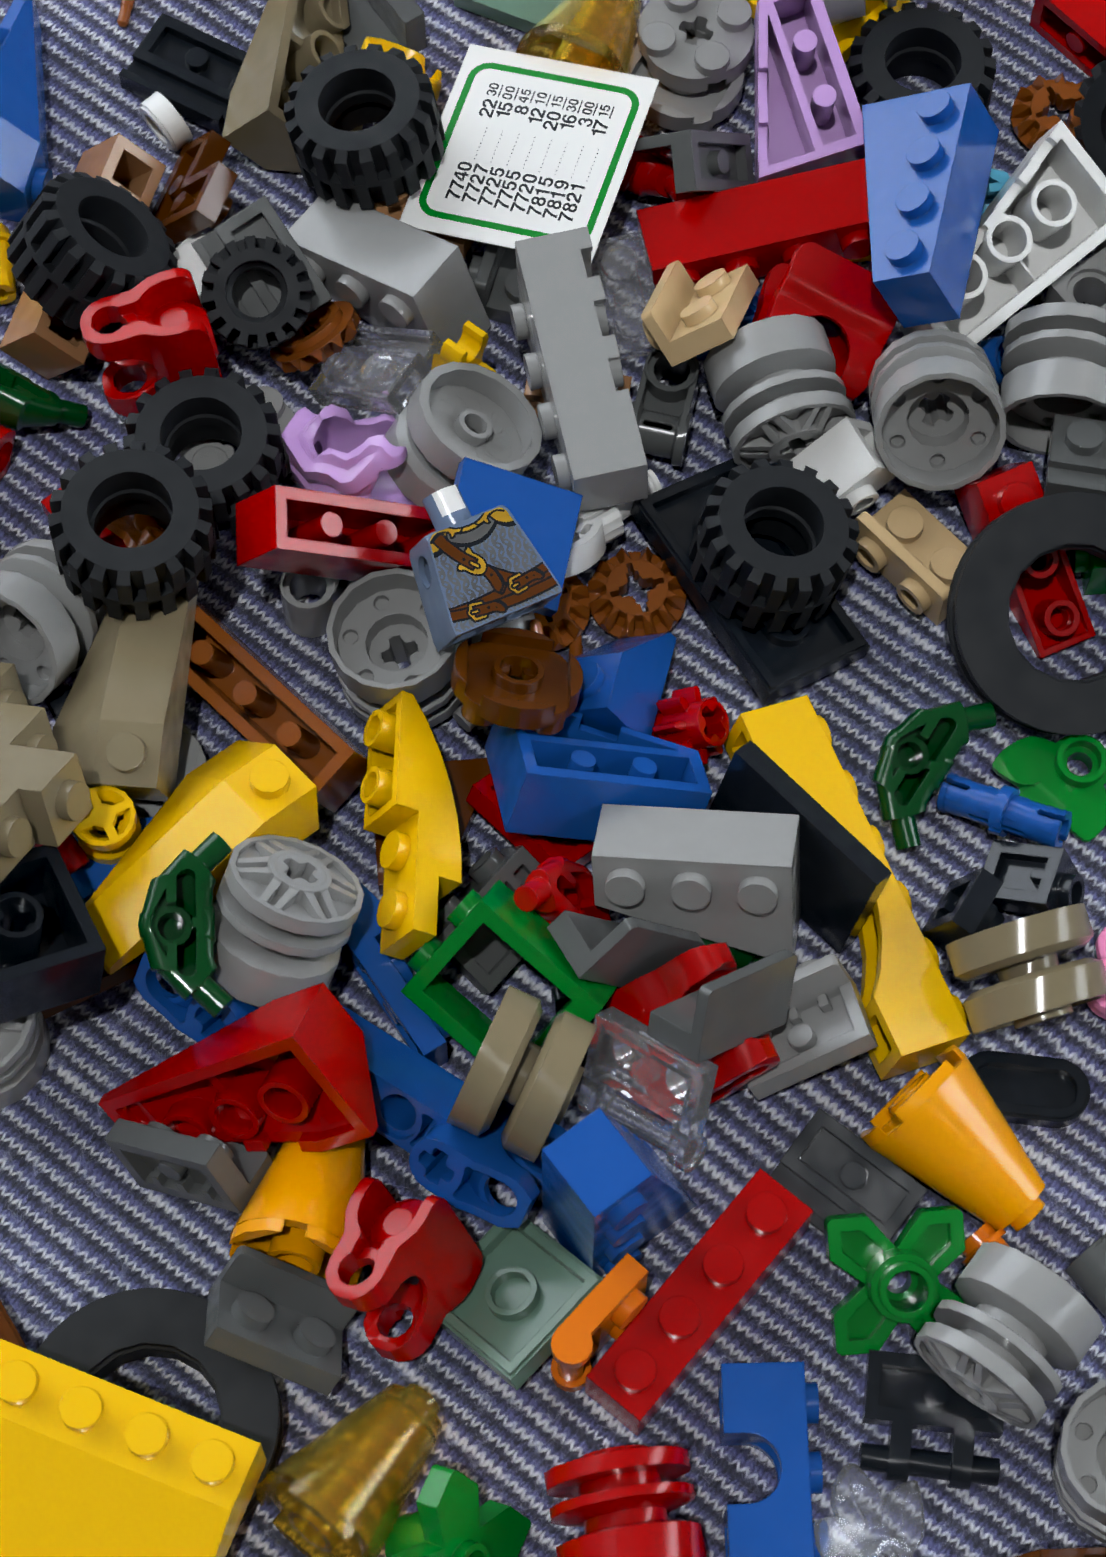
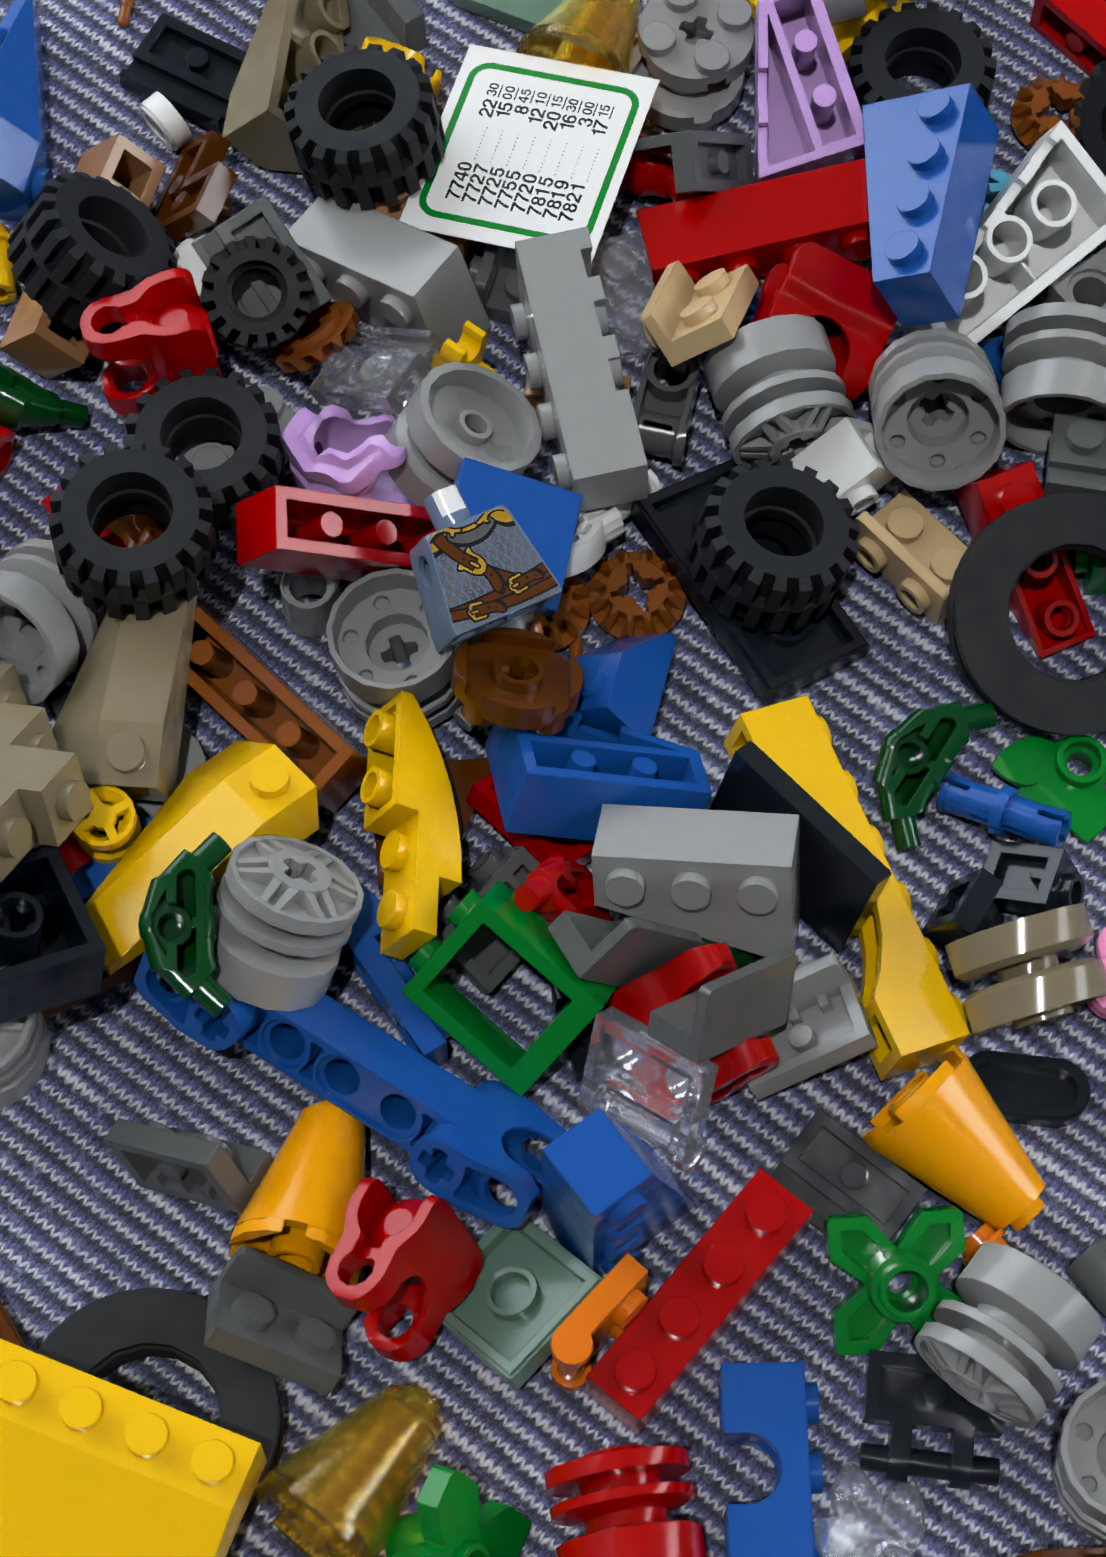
red wedge [98,983,378,1152] -> none
dark tan wheel [446,985,597,1162] -> none
red gear [651,686,729,765] -> none

